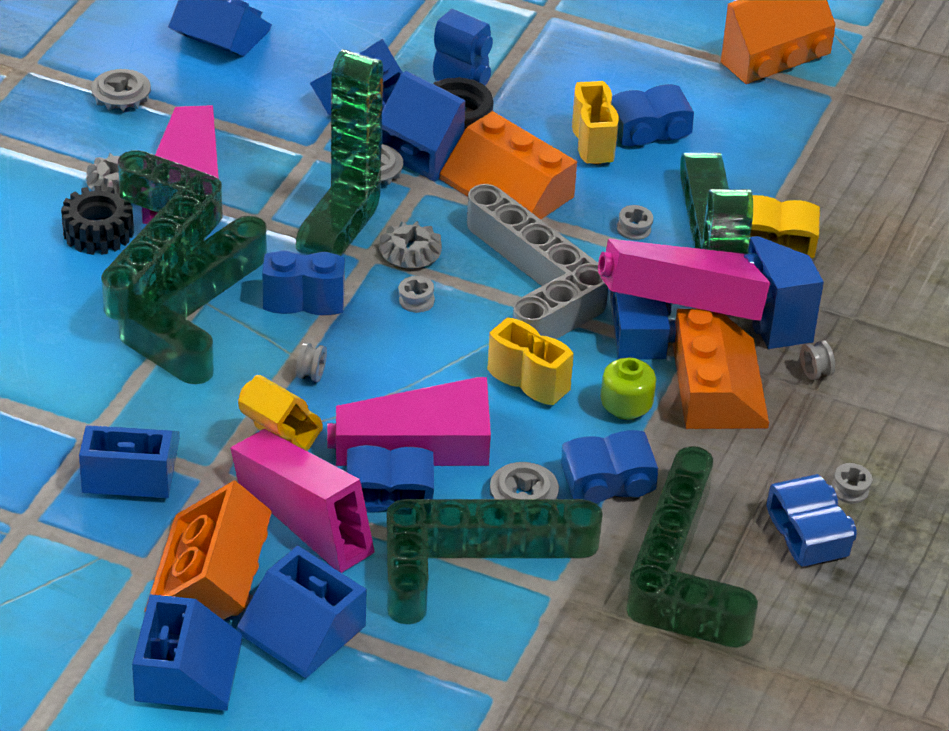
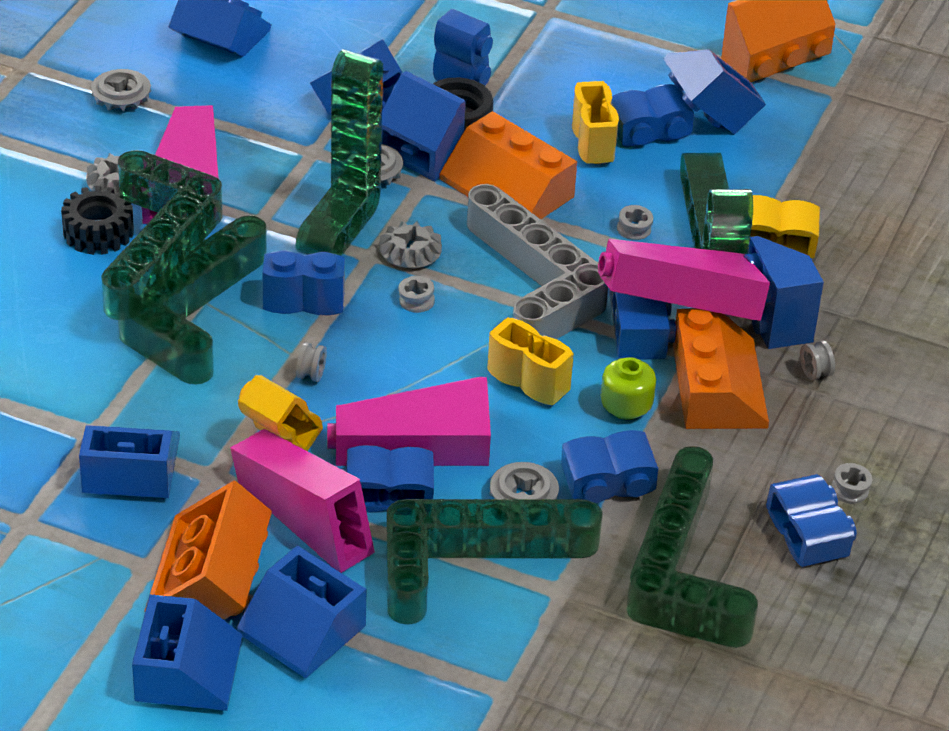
none -> blue slope [663,49,766,134]

